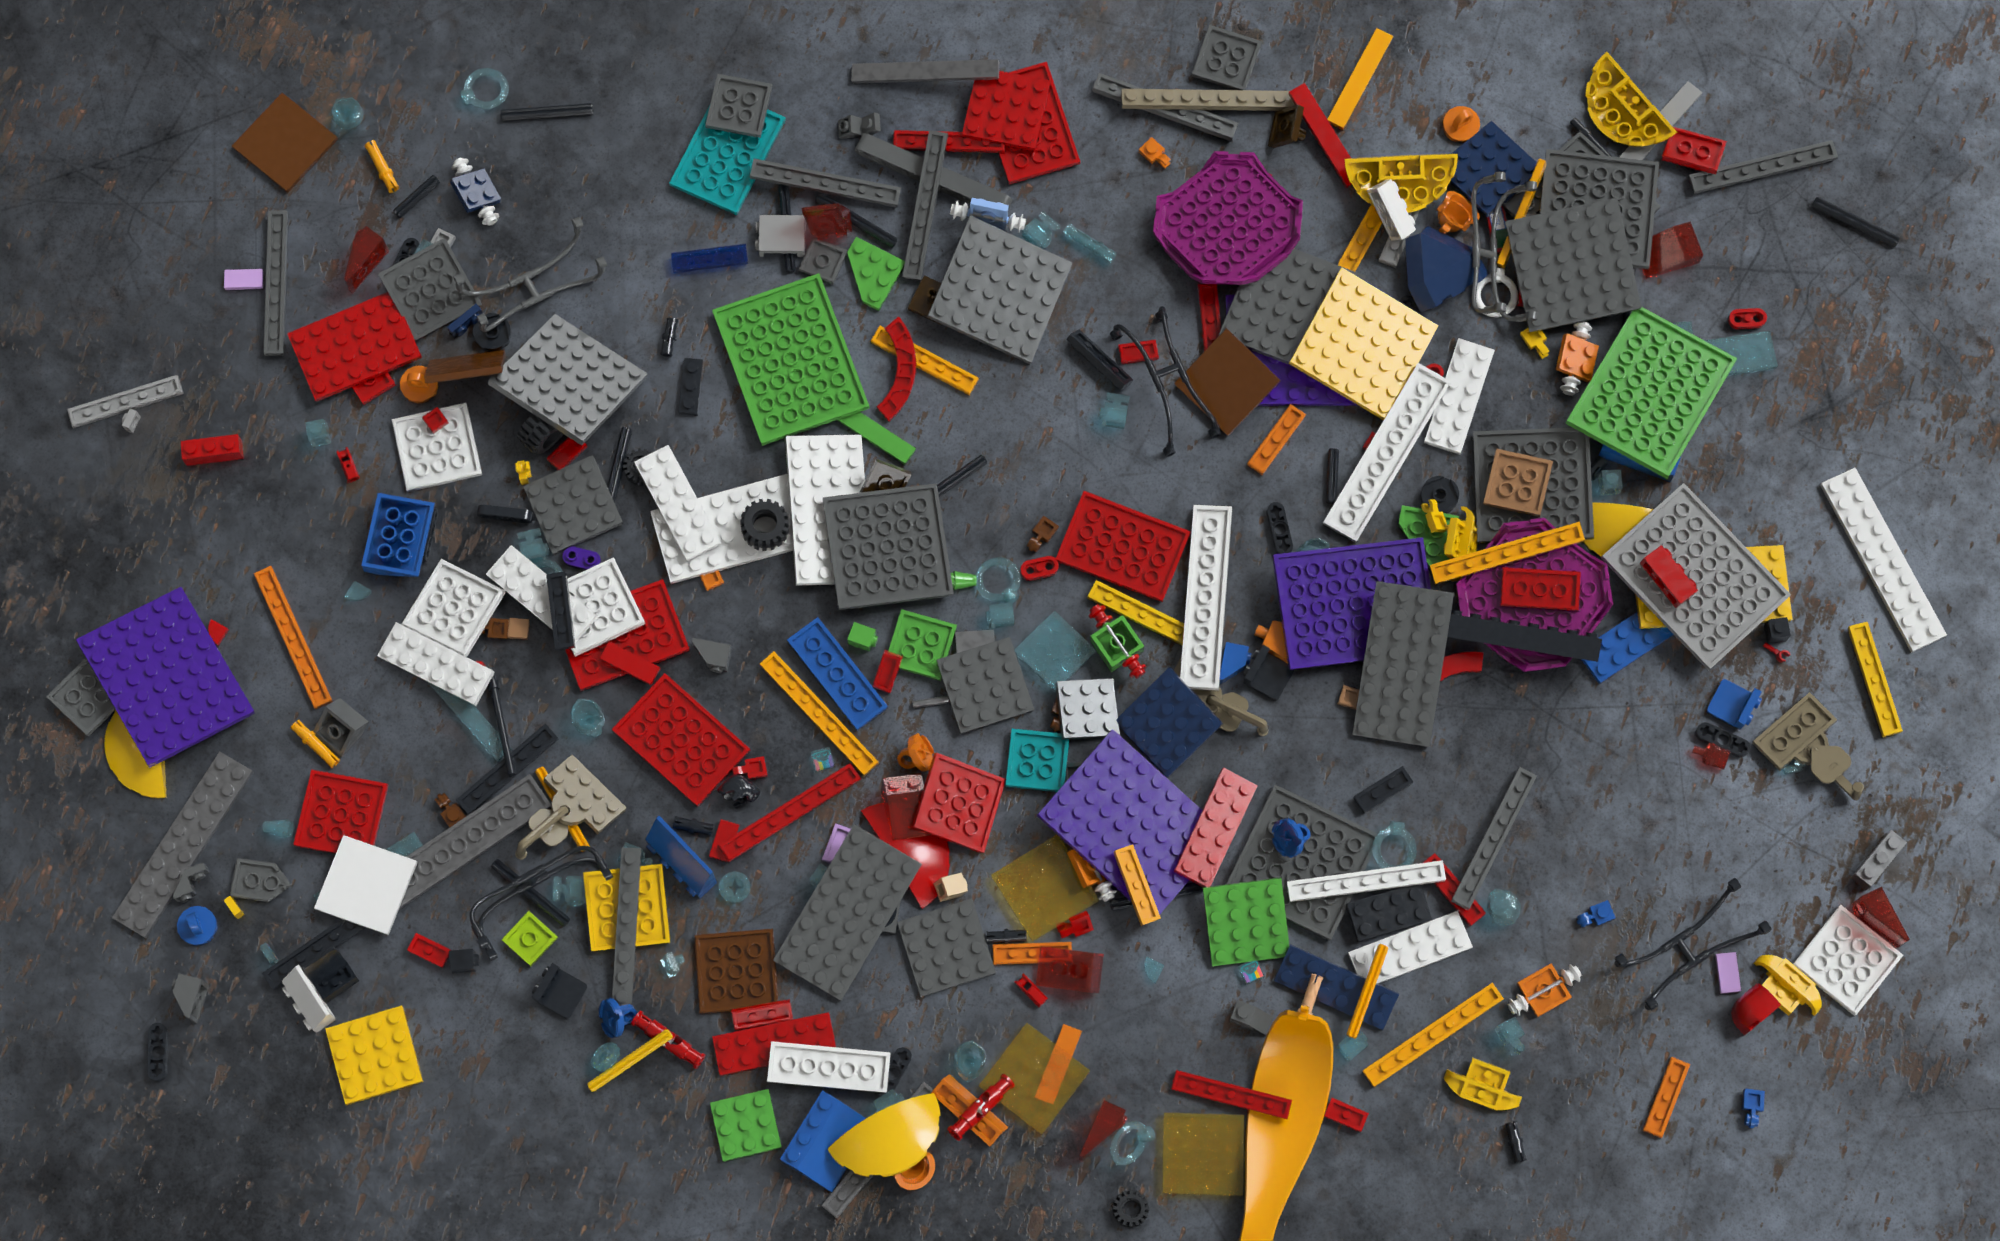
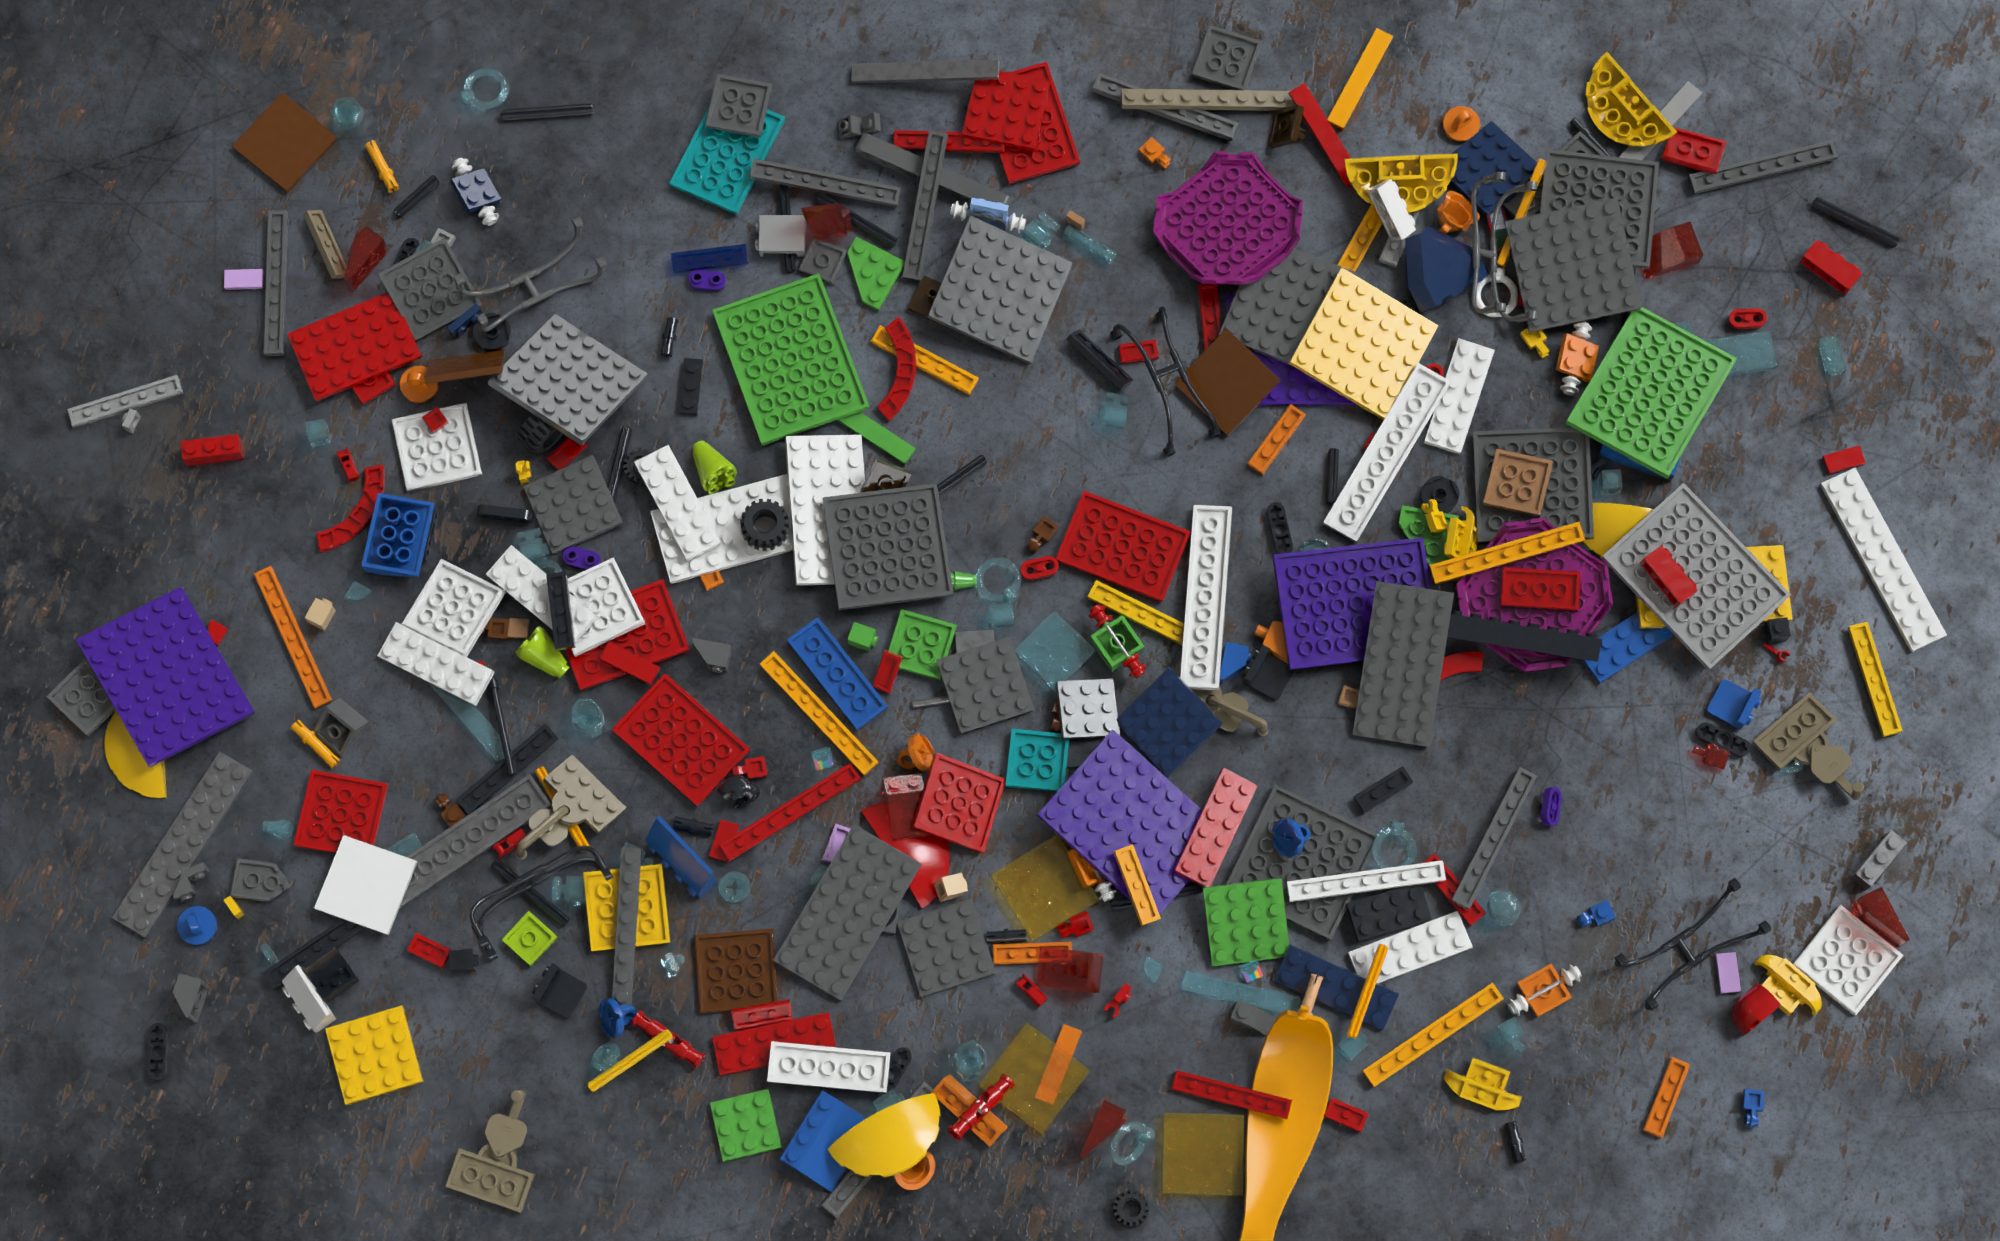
none -> dark tan plate [303,210,350,279]
none -> tan brick [305,598,336,631]
none -> red tile [316,464,385,553]
none -> dark tan plate [445,1090,535,1213]
none -> red bar [492,828,527,858]
none -> lime cone [515,626,570,679]
none -> dark purple plate [688,269,726,292]
none -> lime cone [692,441,737,495]
none -> medium nougat tile [1066,211,1085,232]
none -> red plate [1104,983,1132,1018]
none -> clear light blue tile [1181,970,1302,1013]
none -> dark purple plate [1540,787,1562,826]
none -> red brick [1800,240,1862,296]
none -> clear light blue plate [1817,335,1847,377]
none -> red tile [1822,445,1866,475]

